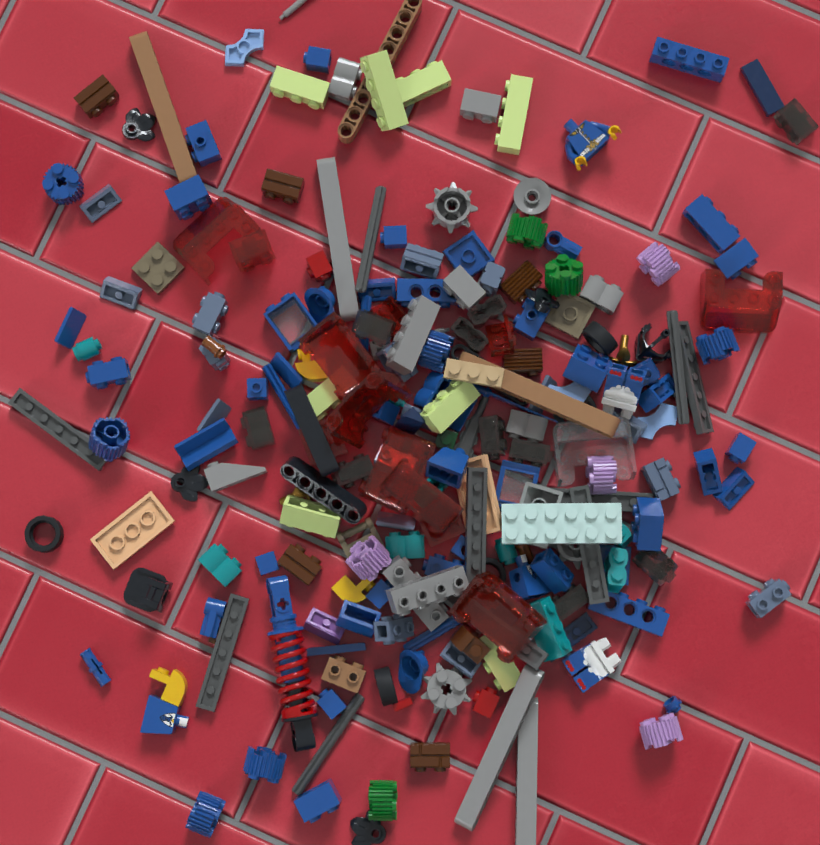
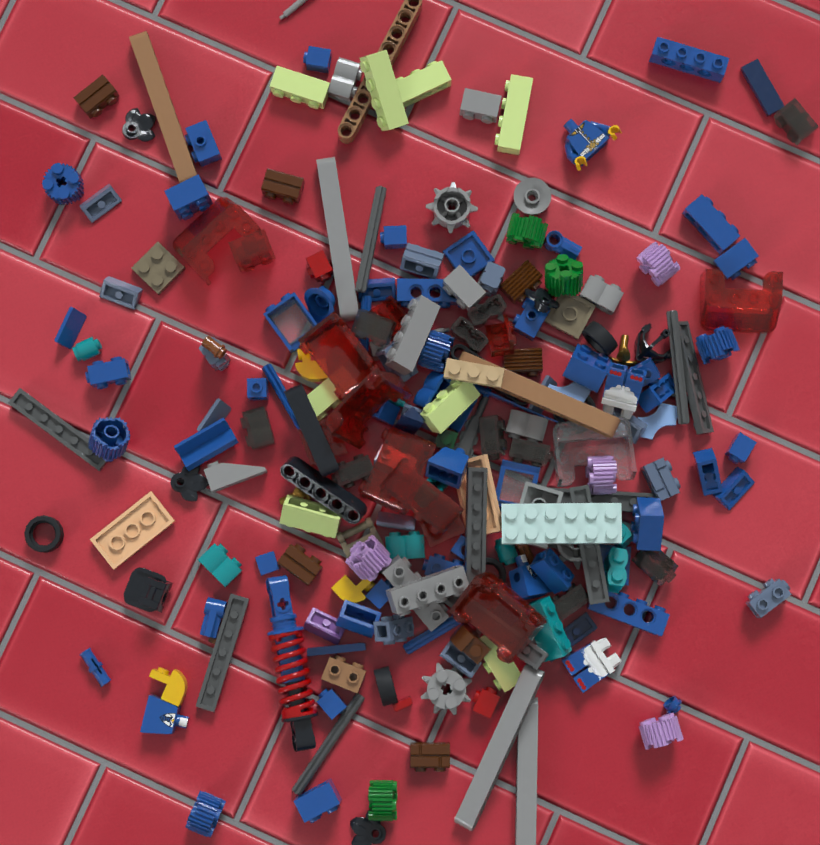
sand blue brick [192,292,229,337] -> none
light blue tile [225,29,265,67] -> none
blue brick [243,746,287,783] -> none
blue slope [270,352,304,388] -> none
blue piece [398,649,429,694] -> none

